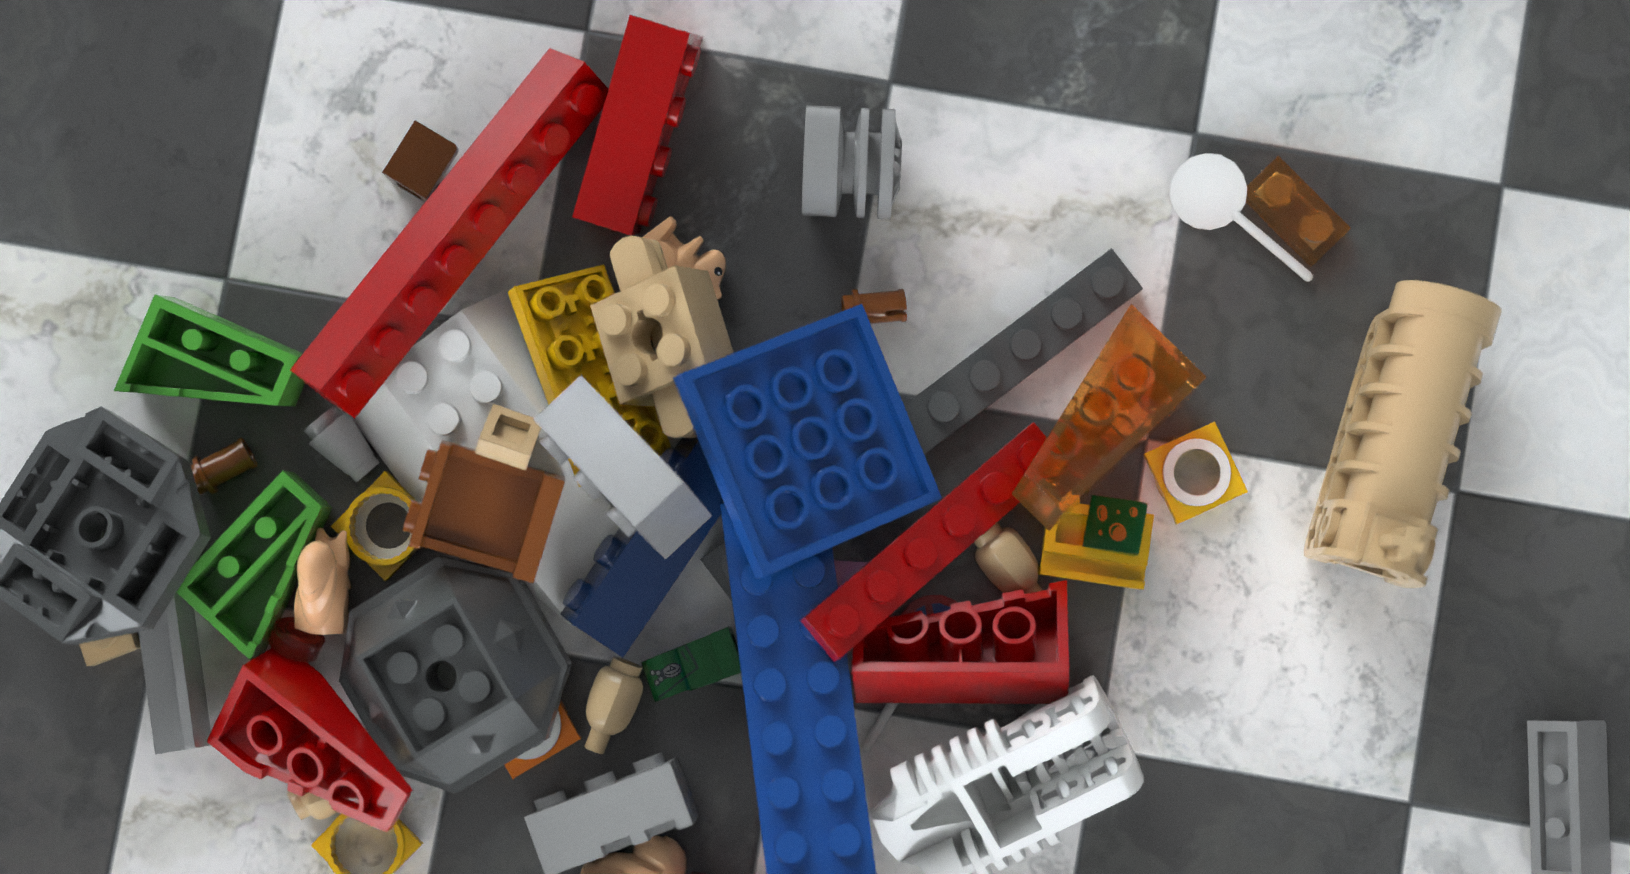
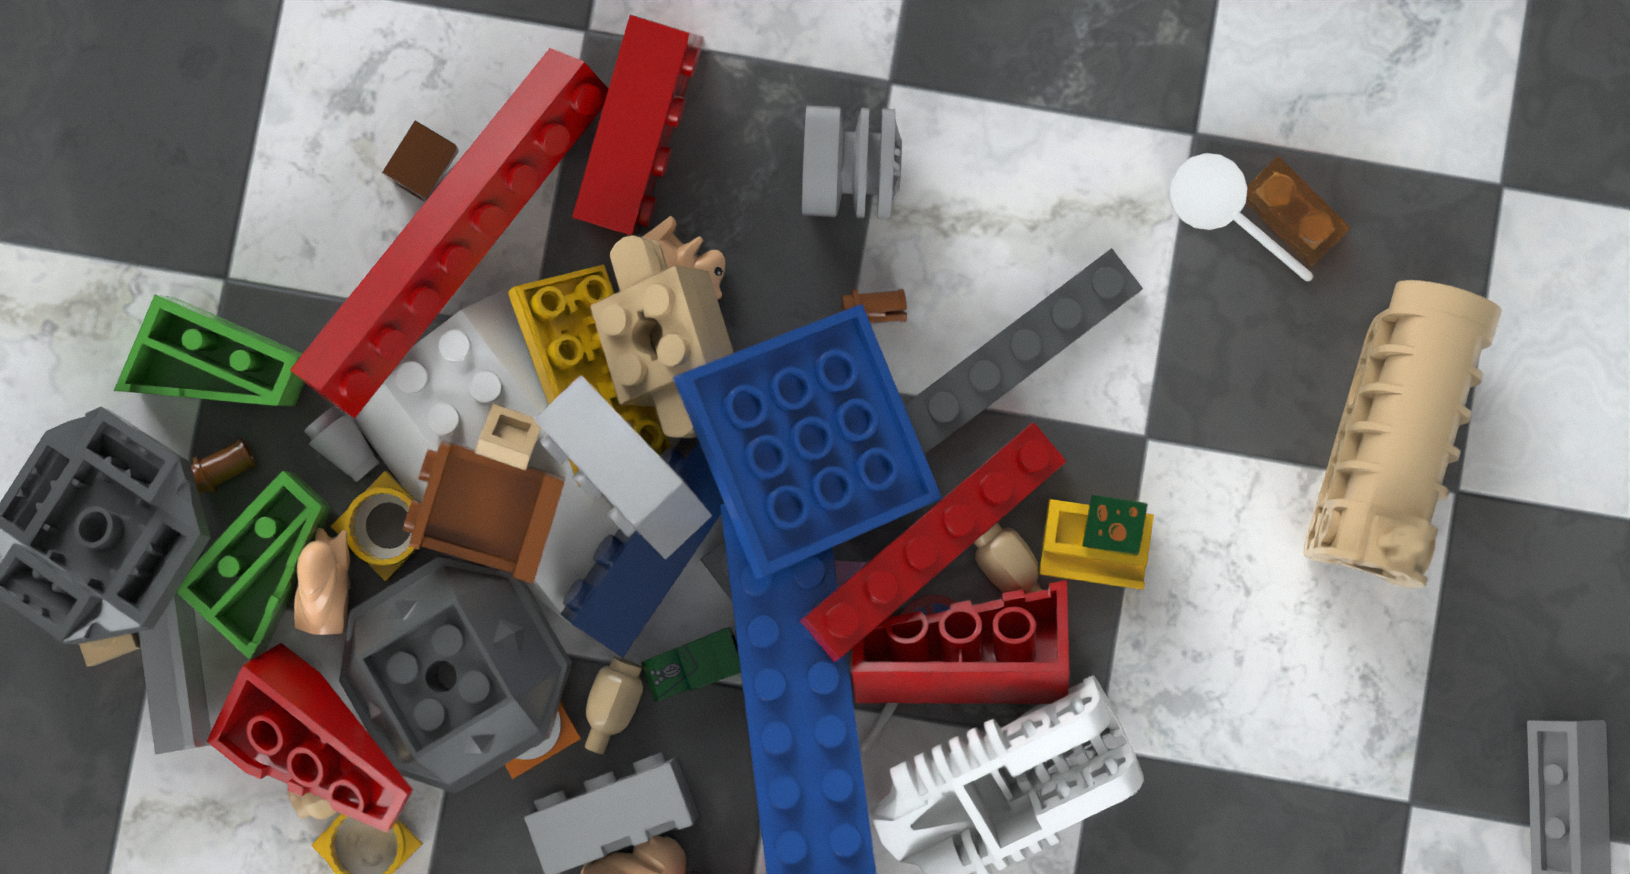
clear red tile [268,617,325,663] -> none
clear orange wedge [1012,304,1207,531] -> none
piece [1143,421,1248,525] -> none

